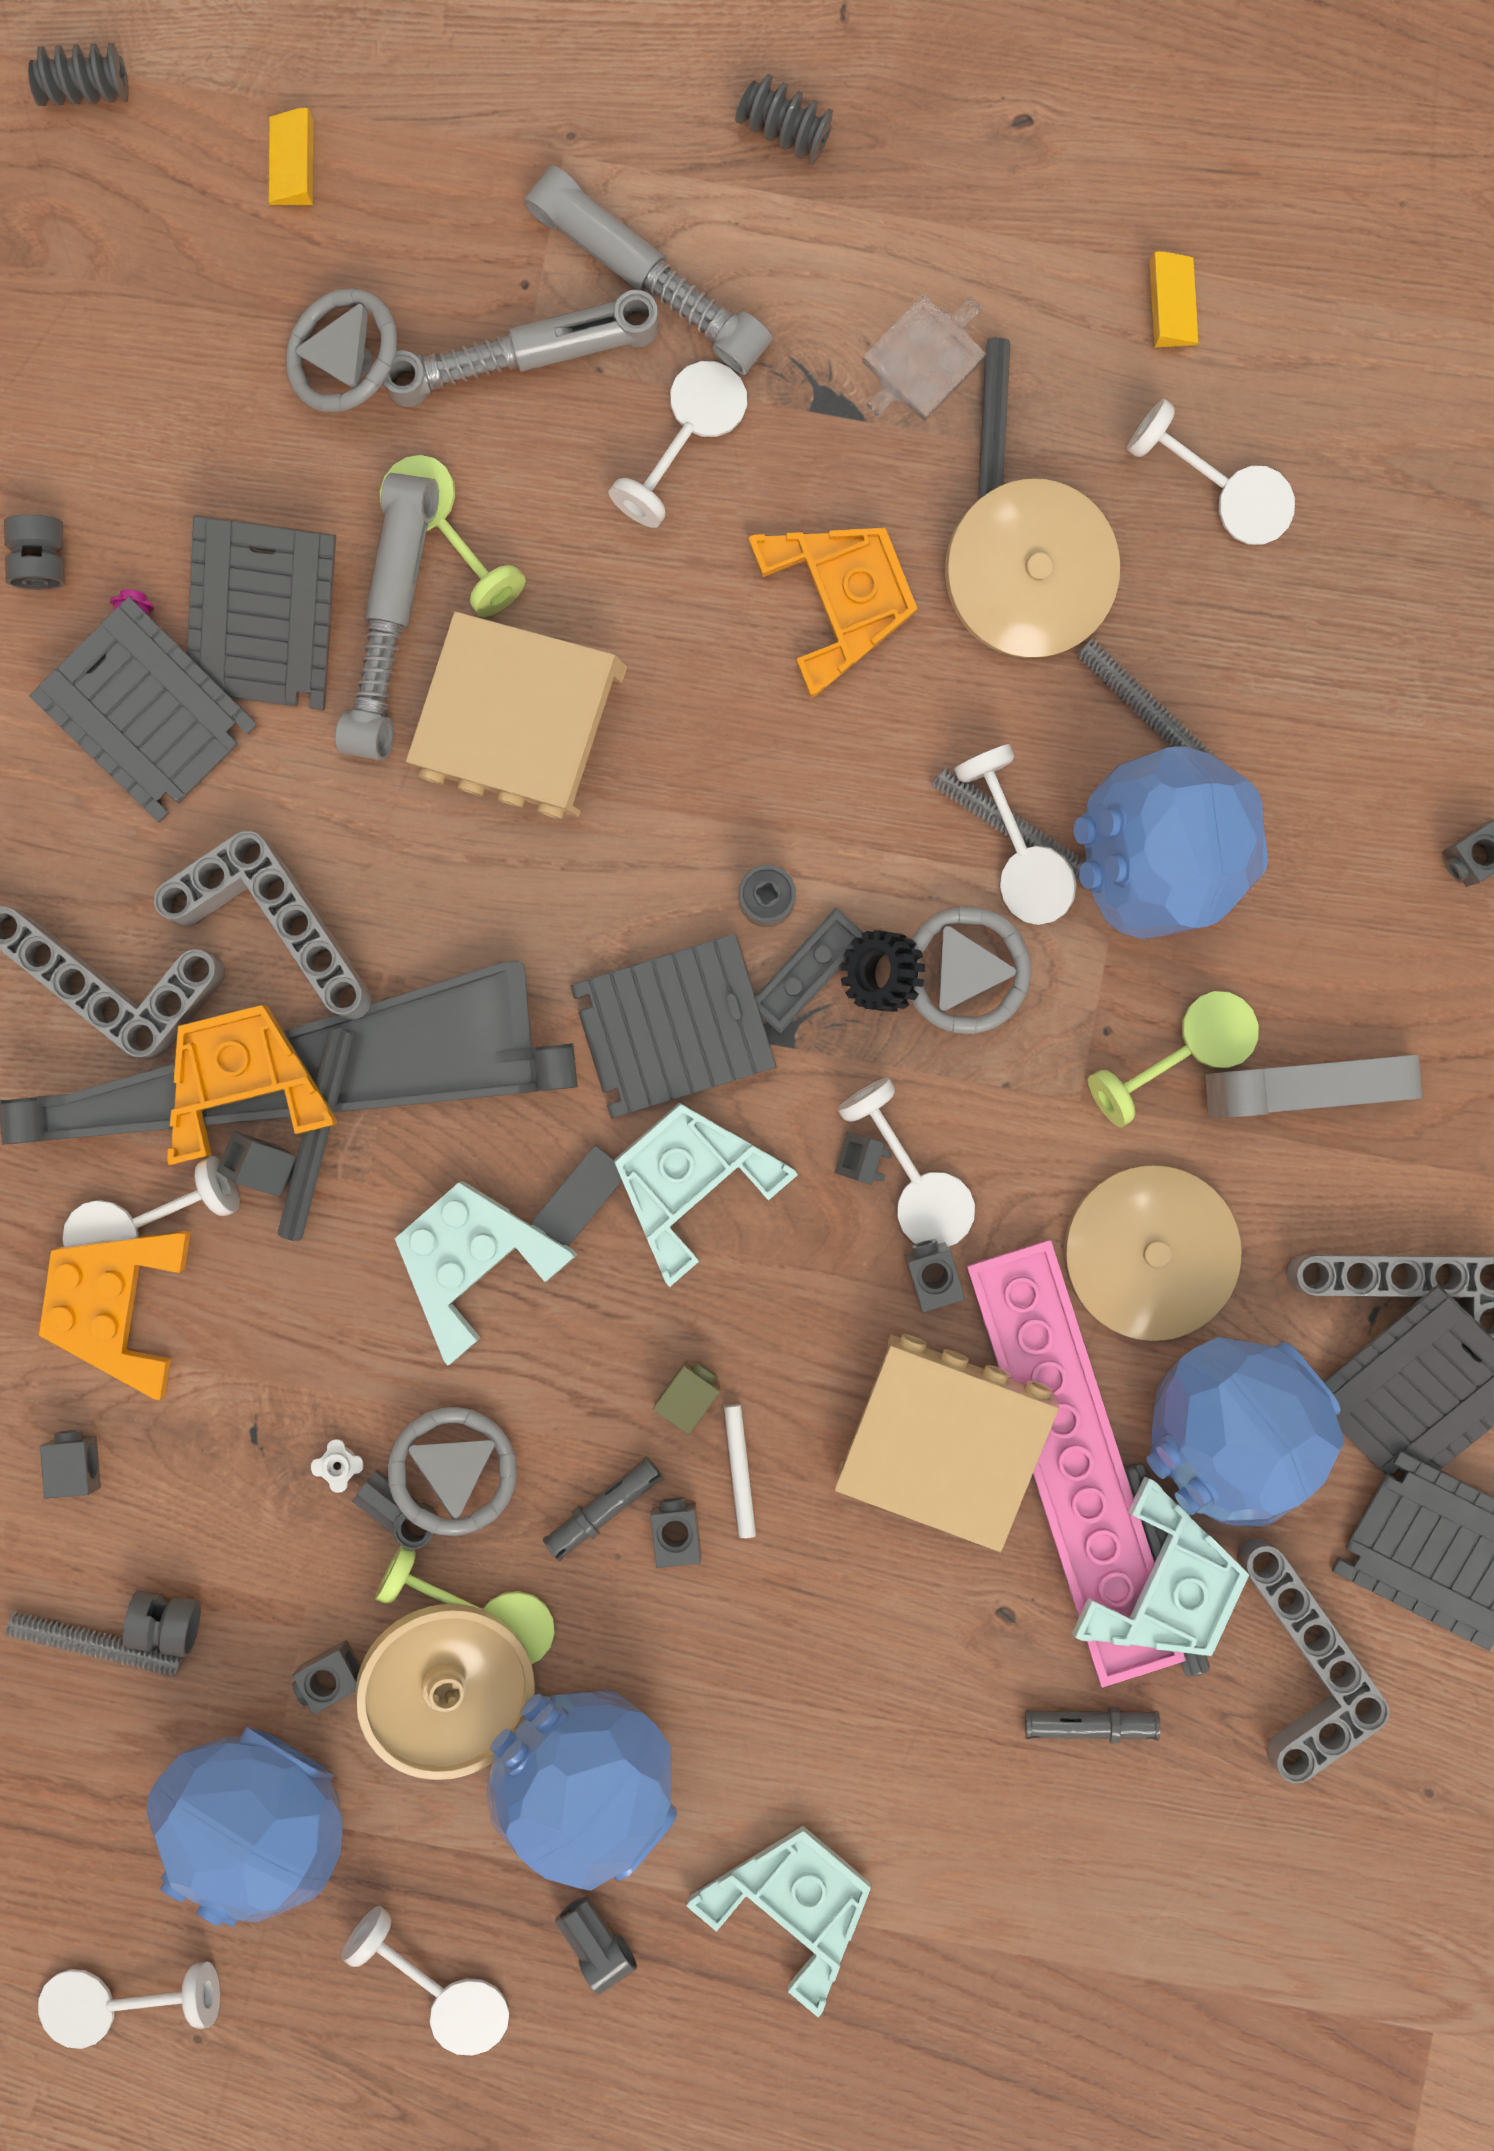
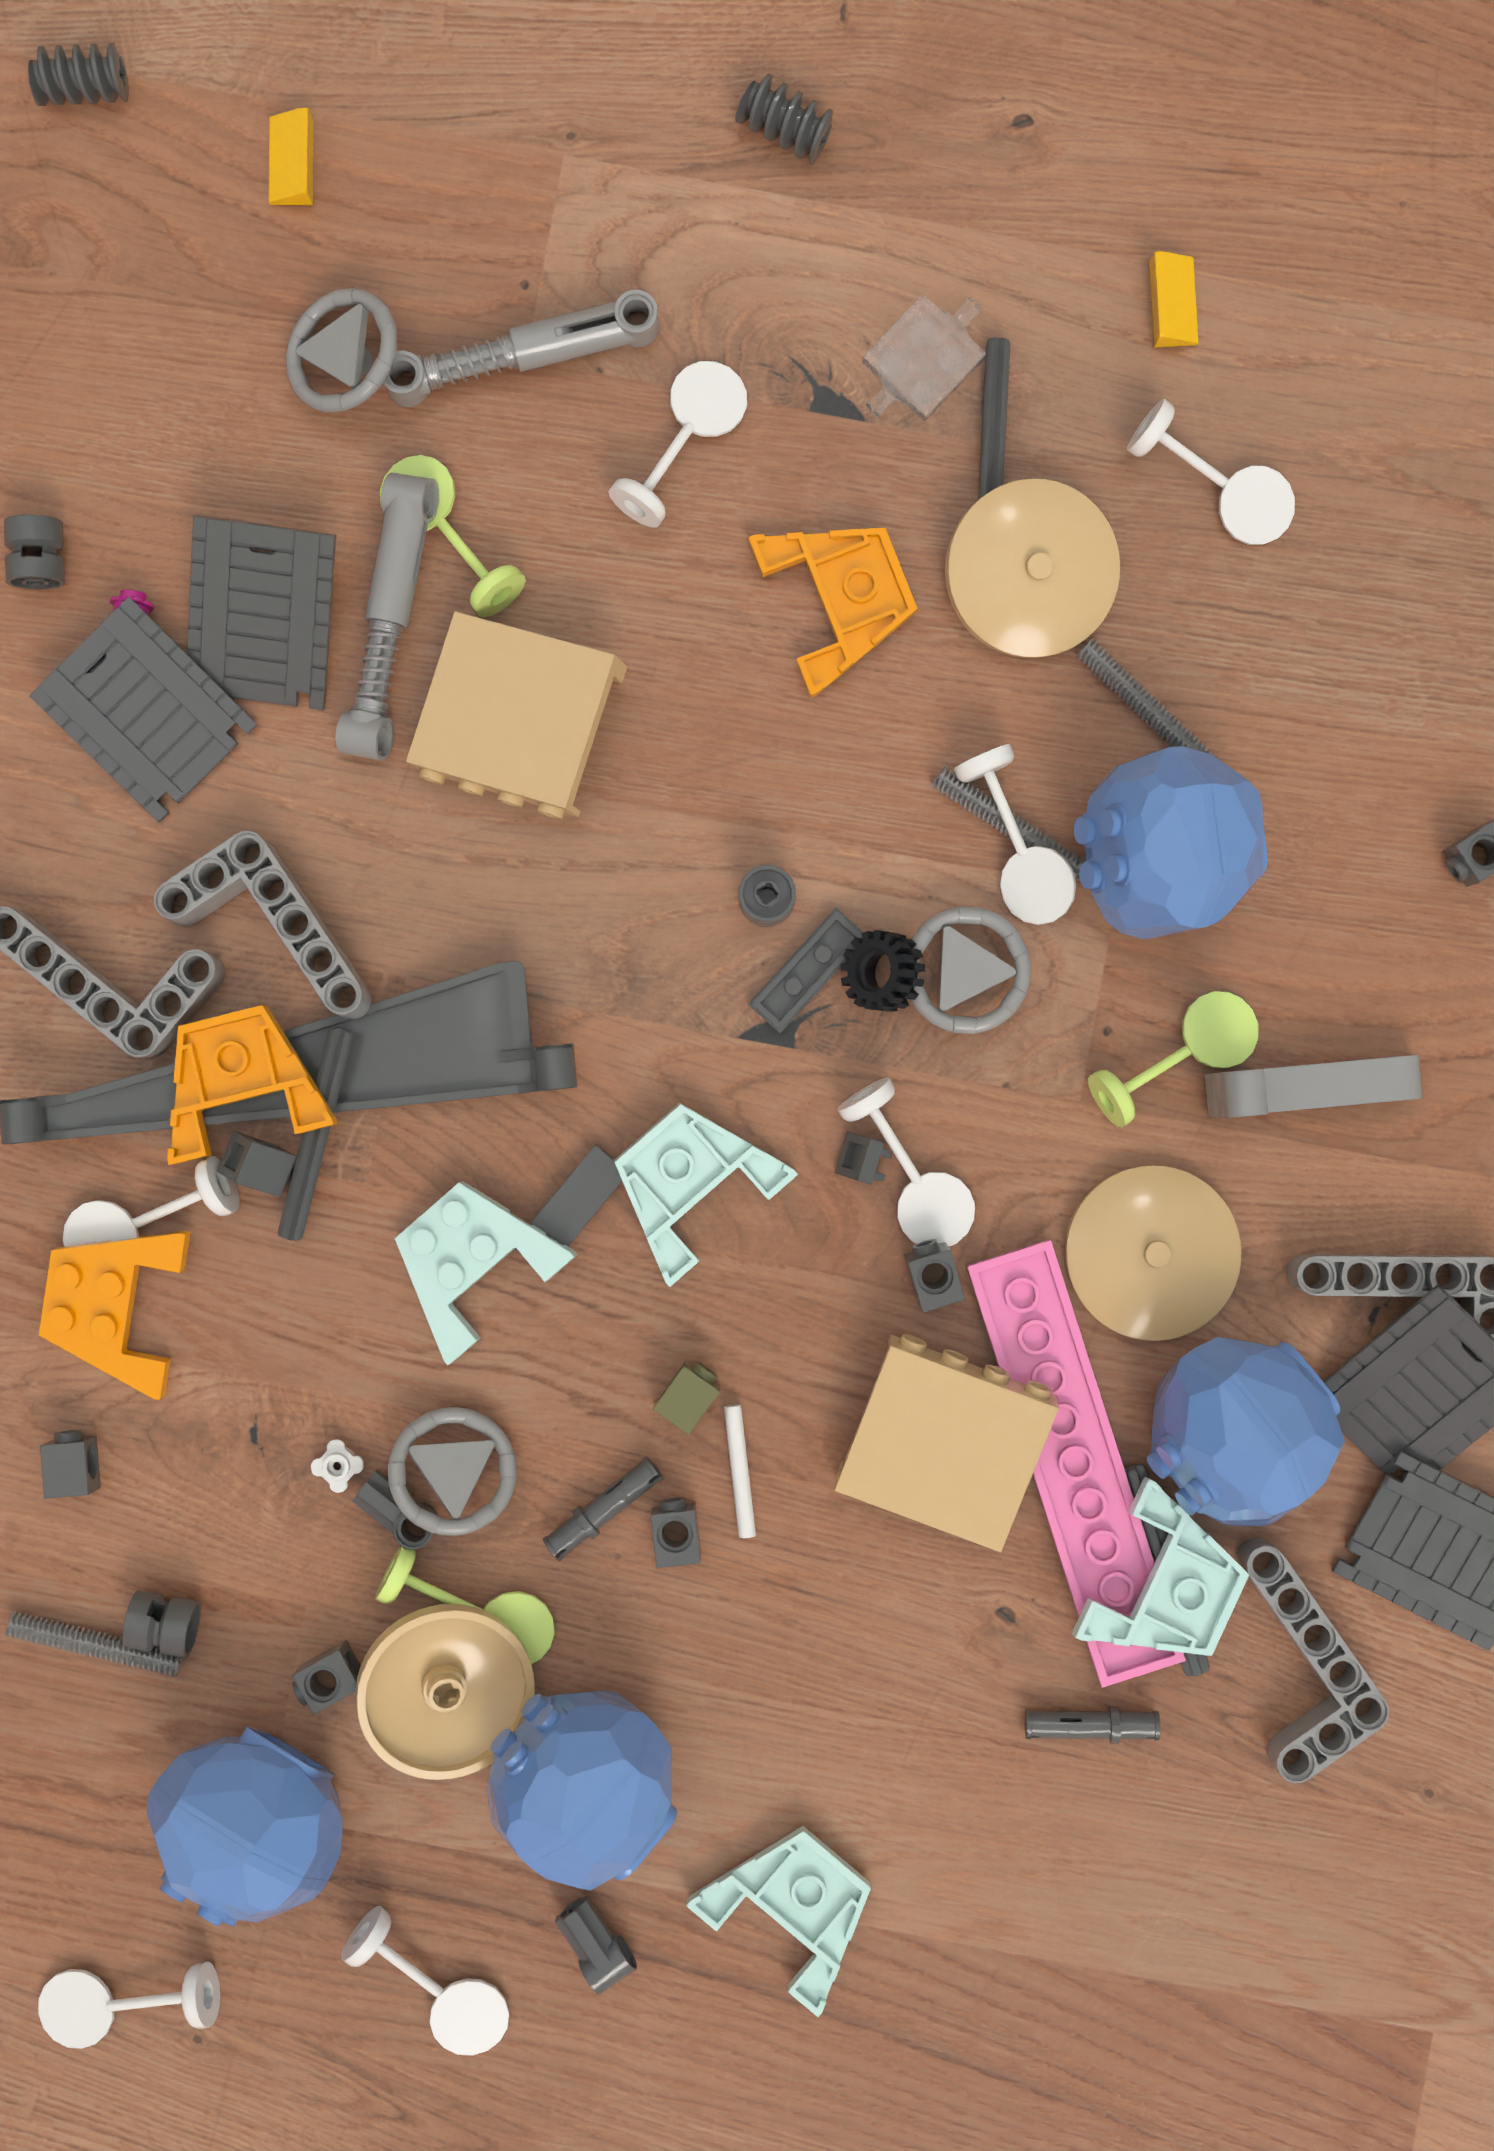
light grey piece [523,165,773,375] -> none
dark grey door [570,933,777,1119] -> none

